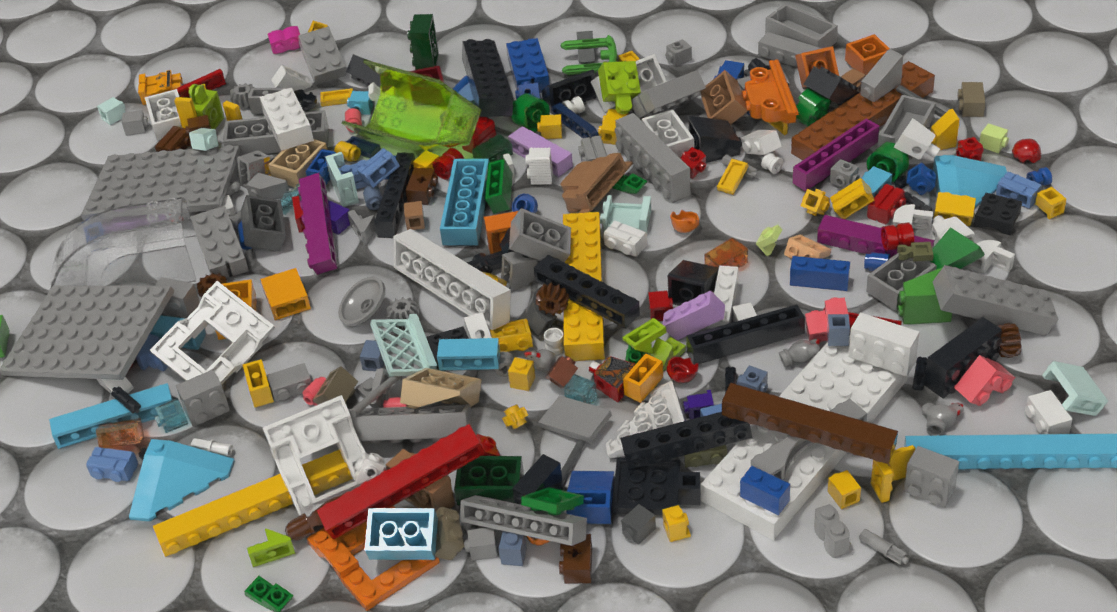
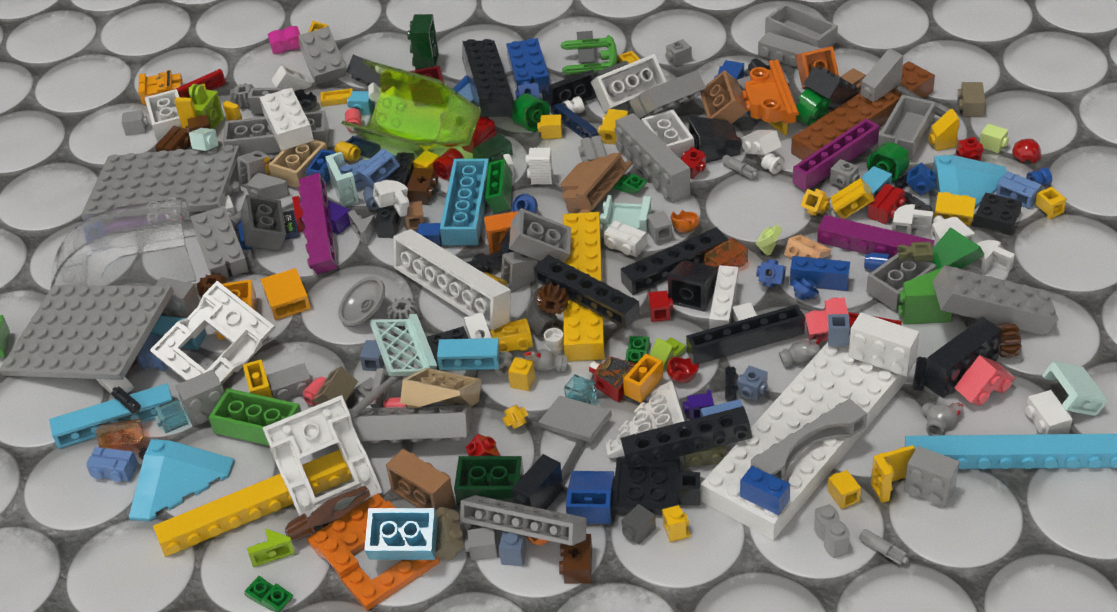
light aqua brick [97,97,126,125] -> none
white axle [191,438,233,457] -> none
clear light blue pin [280,184,300,211] -> none
red brick [317,424,486,539] -> none
white brick [354,453,387,484] -> none
lavender brick [508,126,573,177] -> none
green plate [521,487,584,515] -> none
copper brick [545,356,578,389] -> none
lime brick [598,61,641,114] -> none
lime slope [622,318,667,354] -> none
lavender brick [663,291,725,341] -> none
yellow tile [717,159,749,195] -> none
reddish brown brick [722,383,898,464] -> none
orange brick [845,34,890,75] -> none
red wheel [881,222,914,251] -> none
white torso [894,118,940,159] -> none
none -> bright green brick [209,388,301,446]
none -> tile [283,210,299,240]
none -> white brick [373,180,409,217]
none -> blue brick [415,223,442,247]
none -> black brick [620,227,729,295]
none -> light grey brick [647,211,673,242]
none -> blue brick [756,259,787,287]
none -> blue plate [792,277,819,301]

